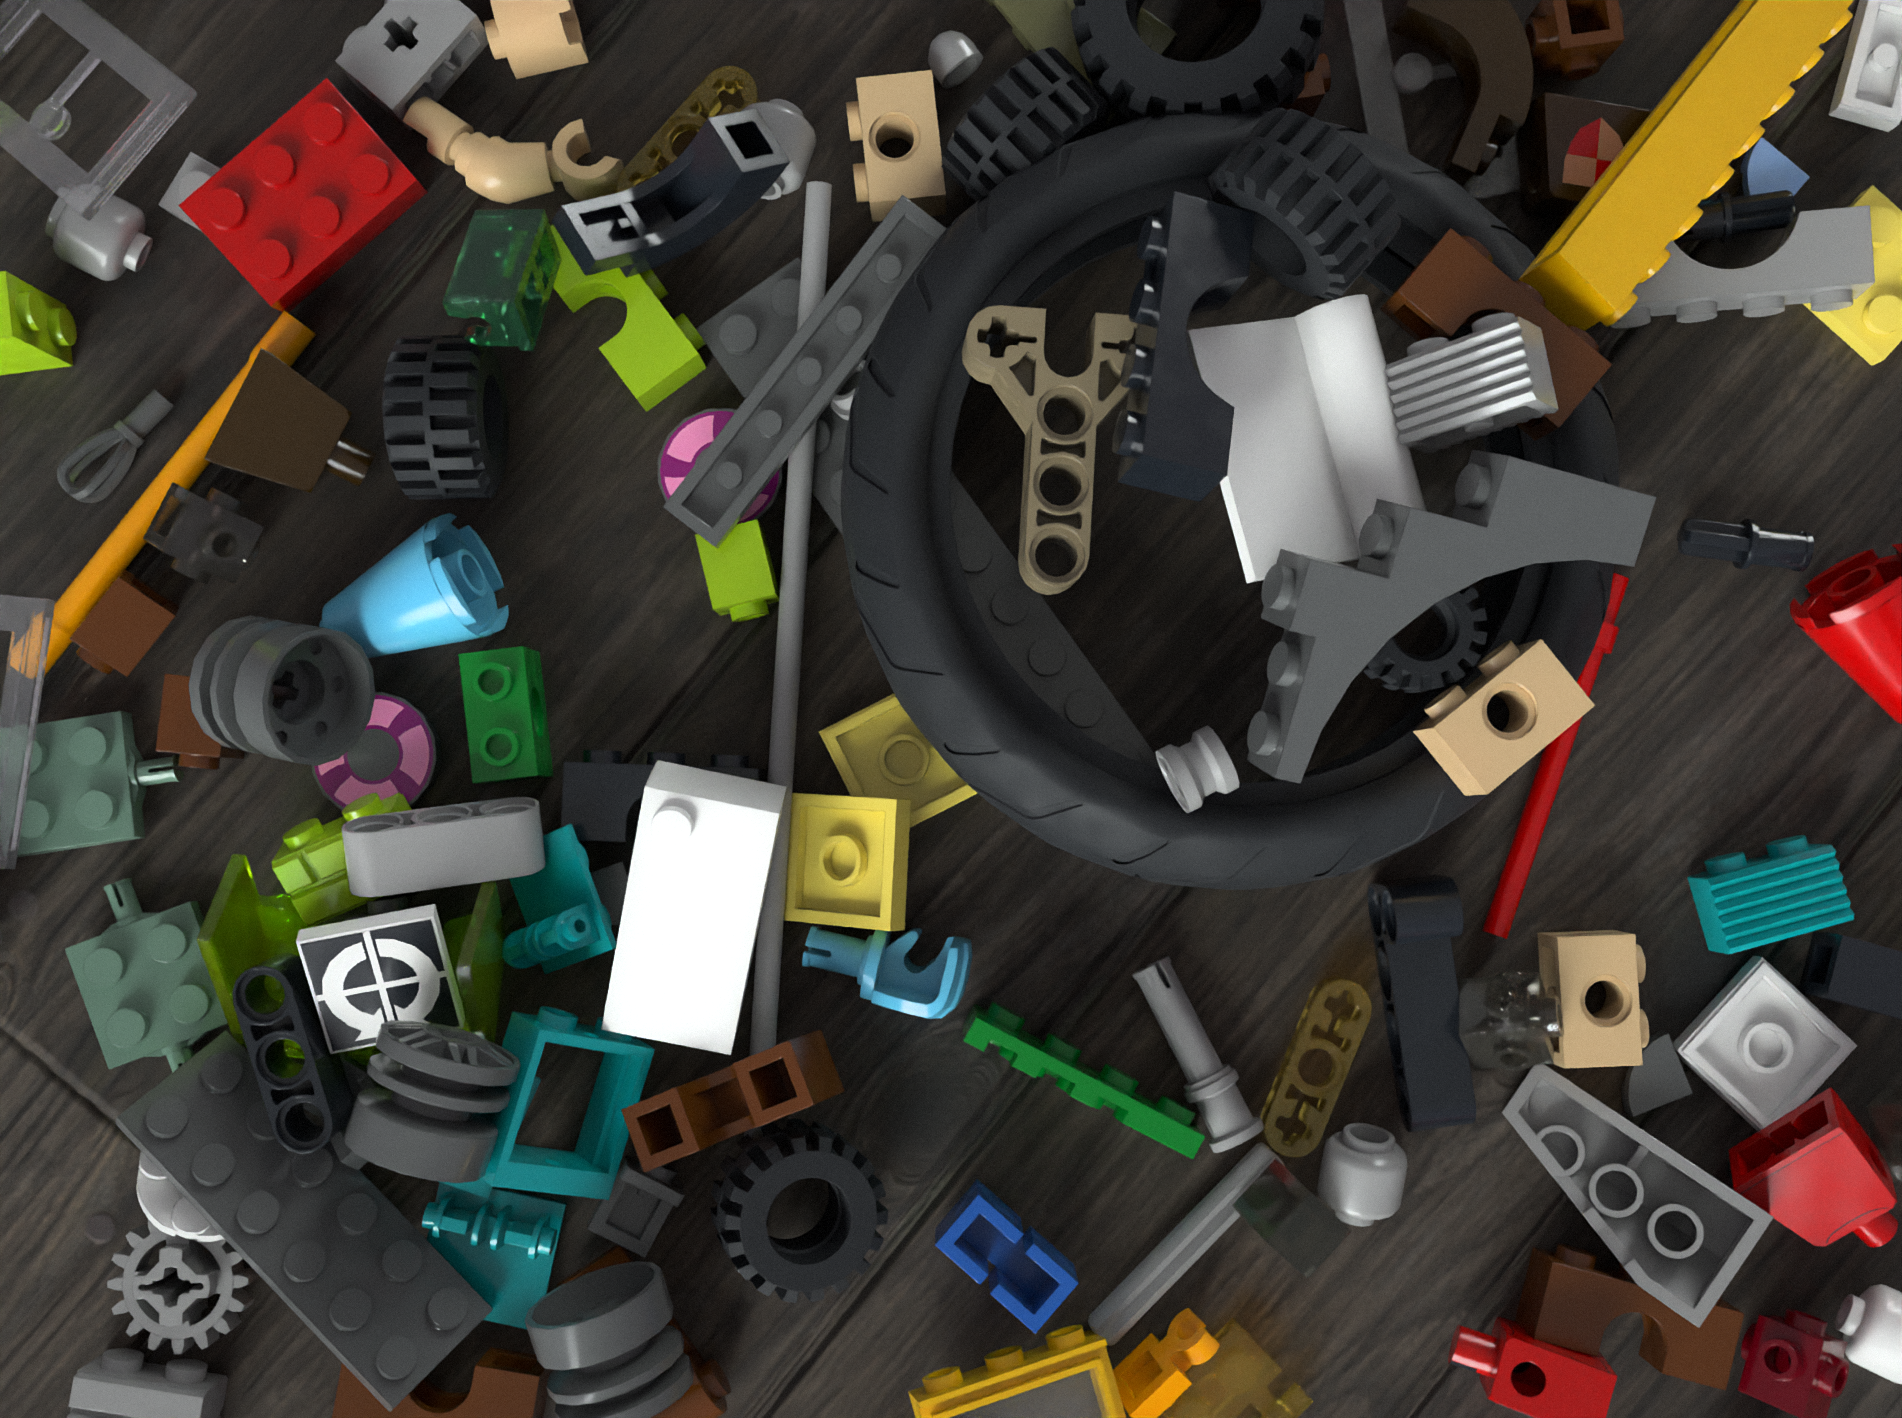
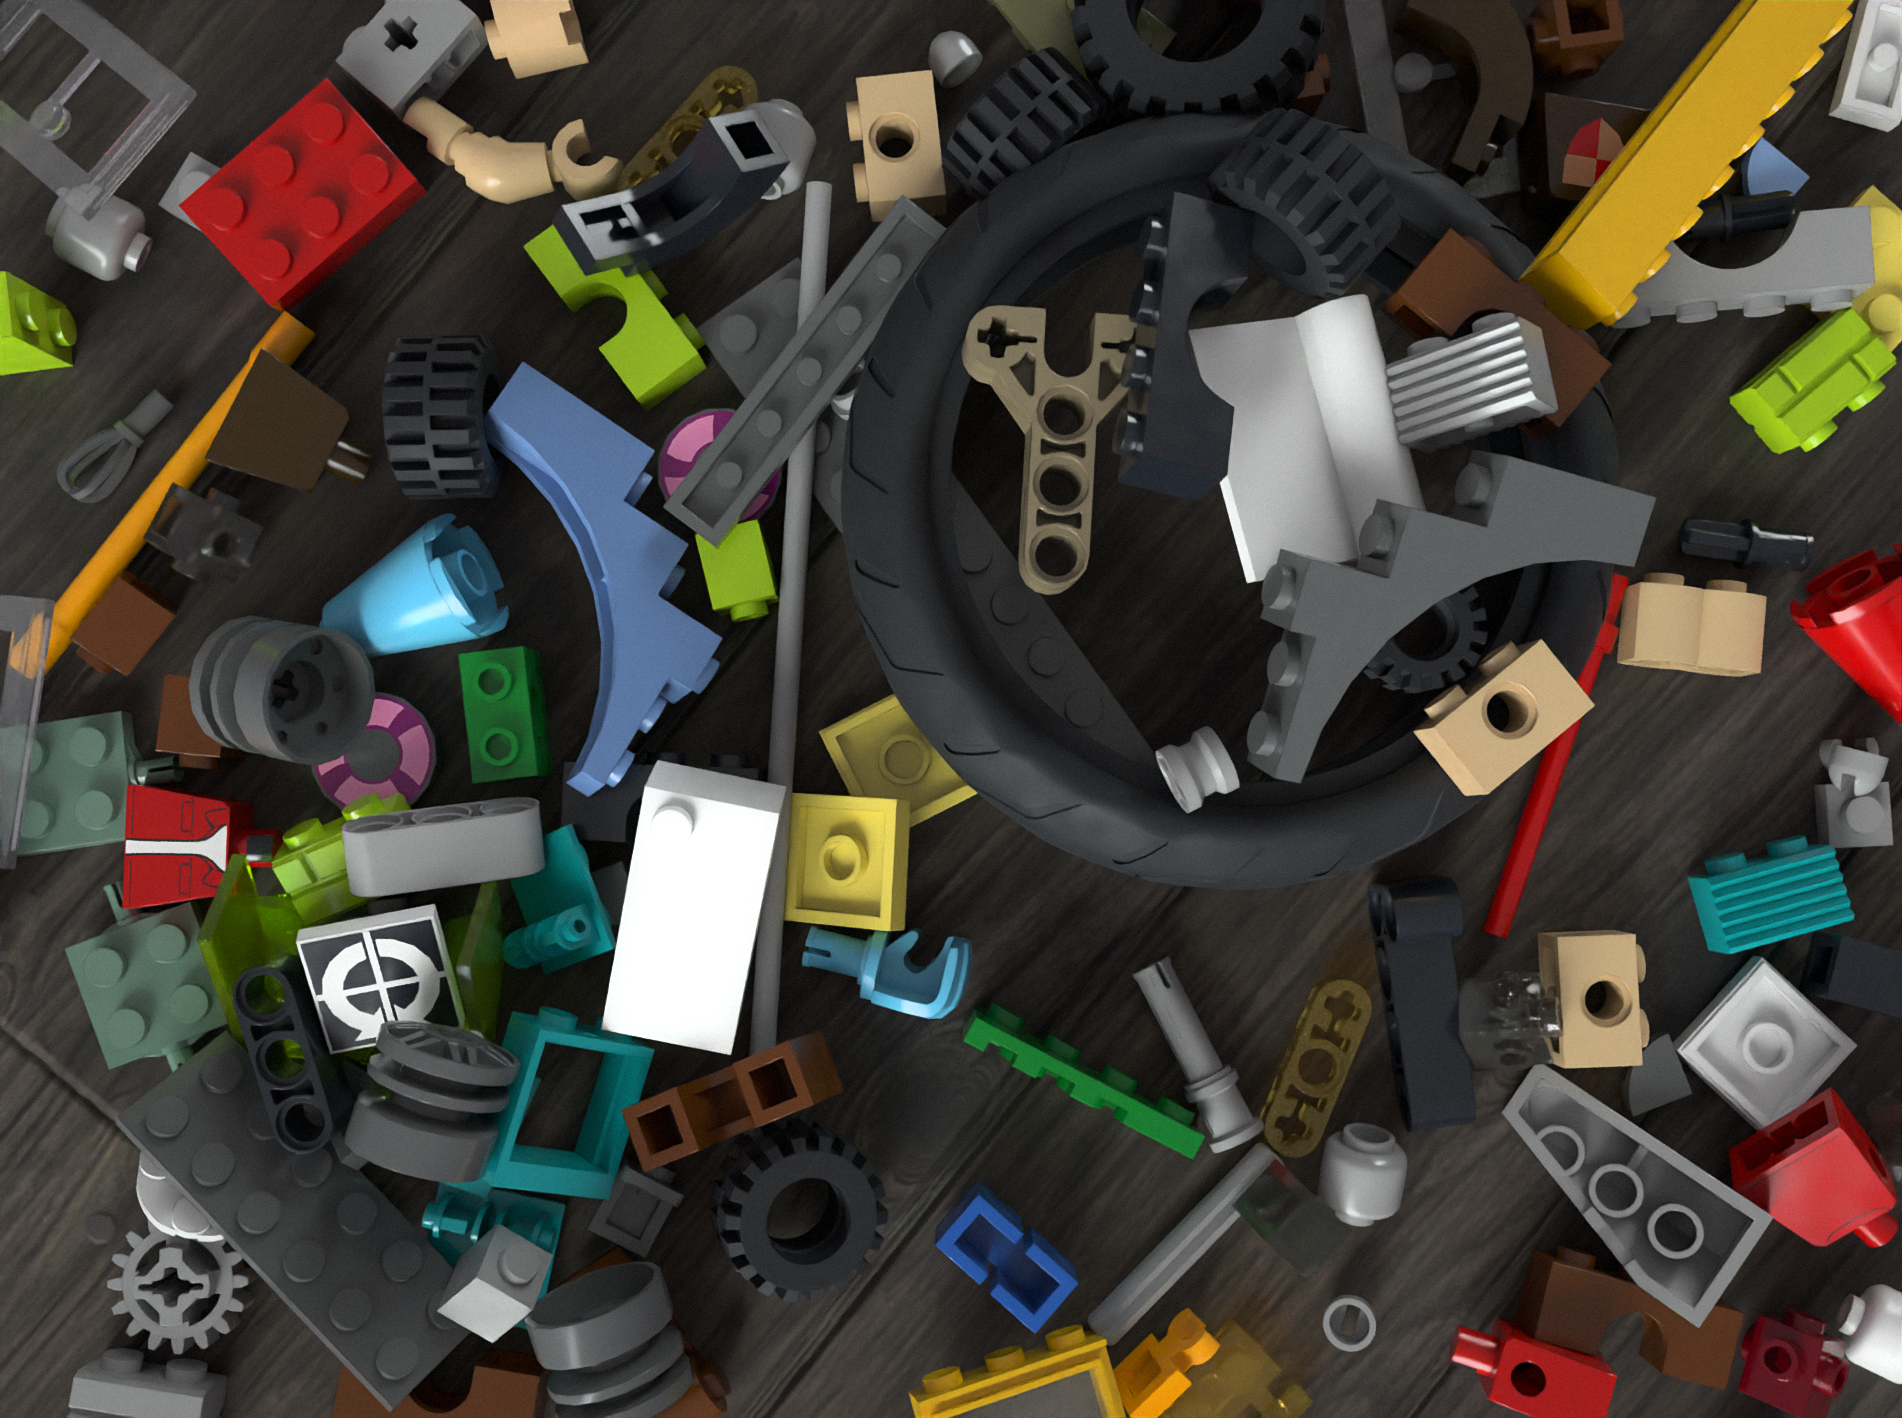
clear green hinge [442,209,562,351] -> none
none -> red torso [122,785,284,909]
none -> light grey brick [437,1223,553,1343]
none -> medium blue arch [484,361,723,797]
none -> light grey hinge [1323,1295,1376,1352]
none -> tan brick [1617,573,1767,677]
none -> lime brick [1729,307,1897,455]
none -> light grey plate [1814,738,1893,848]
none -> light grey hinge [1828,744,1889,796]

